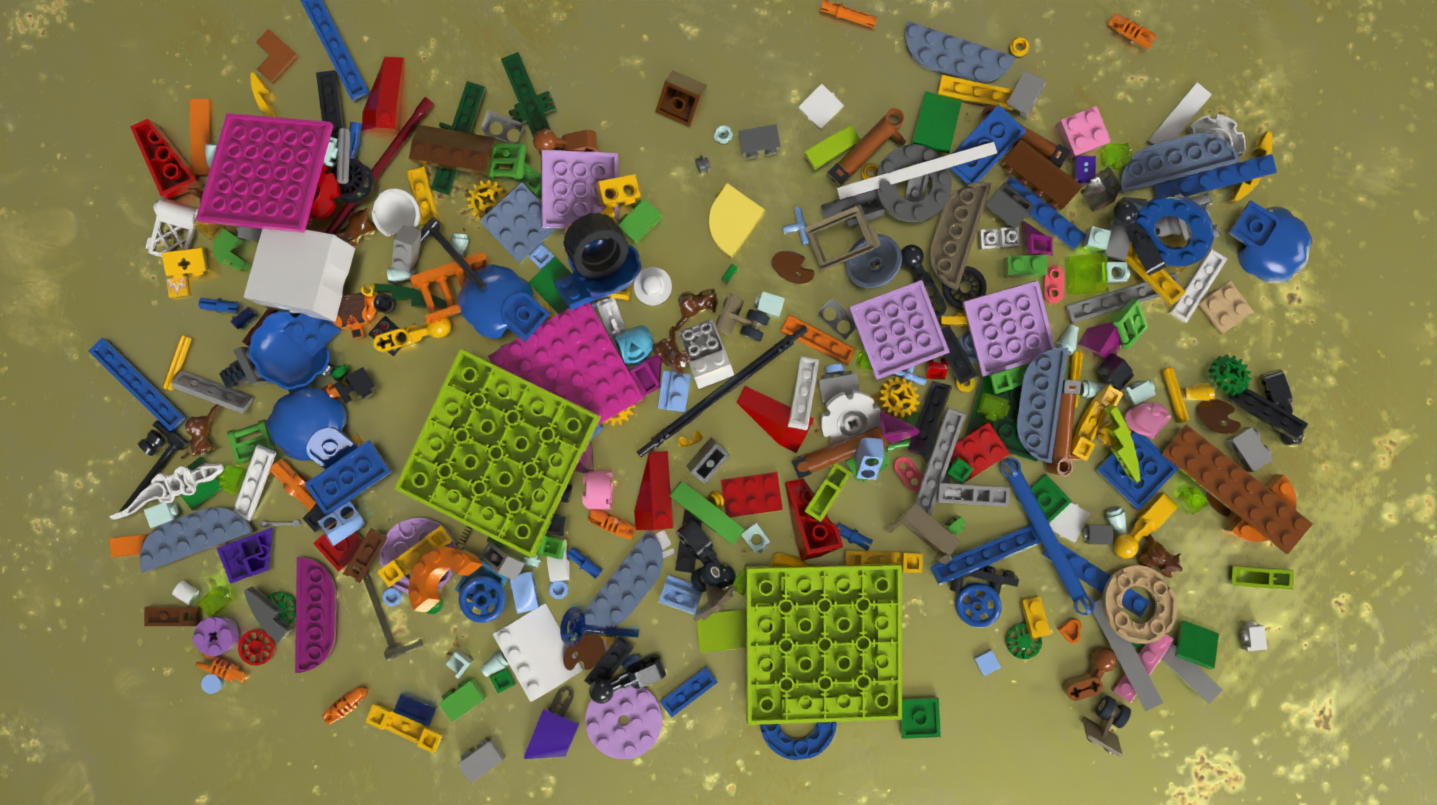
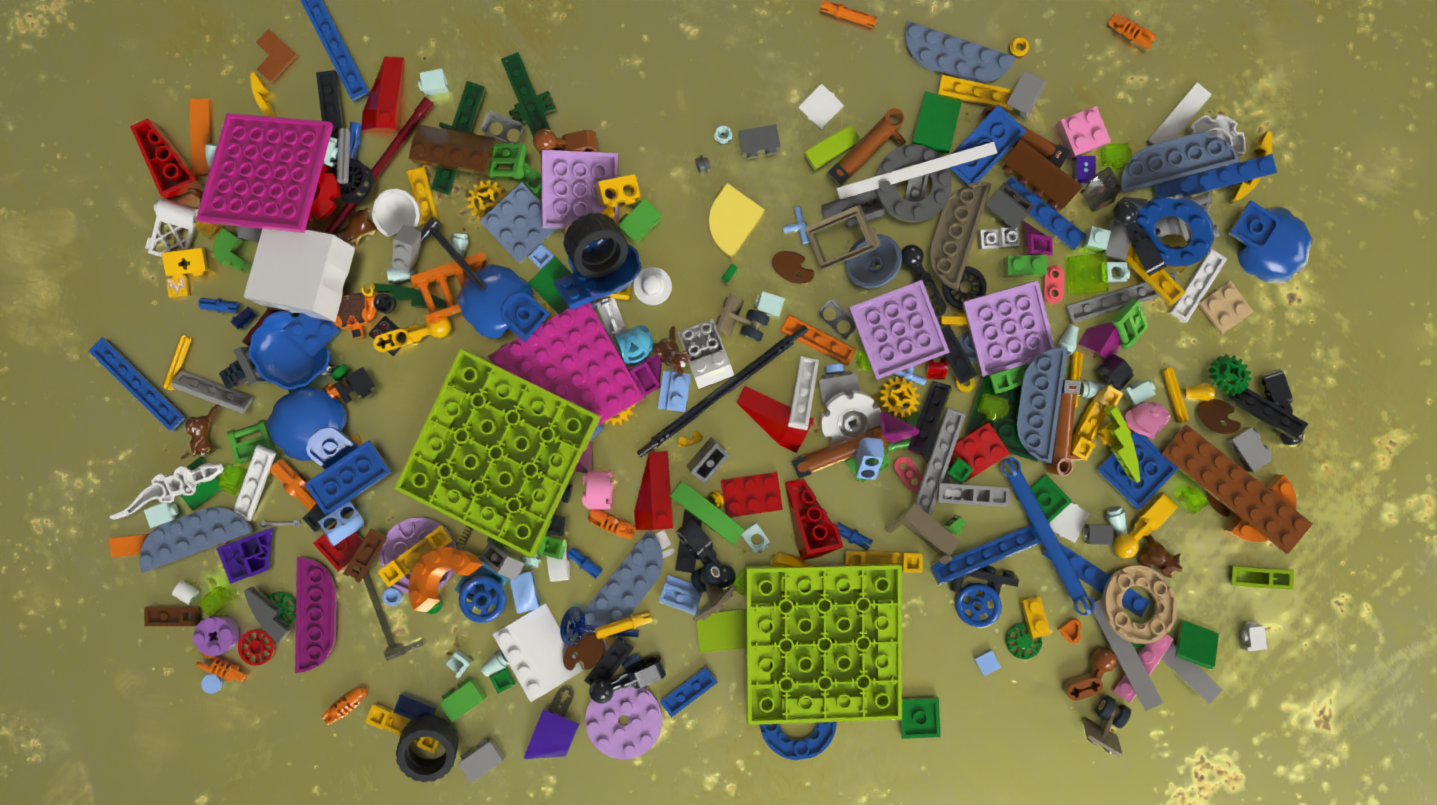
black bar [119,420,189,518] -> none
black wheel [138,429,167,456] -> none
light blue tile [549,580,569,599] -> none
reddish brown slope [655,70,707,127] -> none
reddish brown animal [675,288,718,331] -> none
lime slope [805,463,852,522] -> none
yellow plate [861,163,878,180] -> none
none -> black tyre [396,715,458,782]
none -> light aqua brick [418,68,449,96]
none -> yellow axle [594,611,652,639]

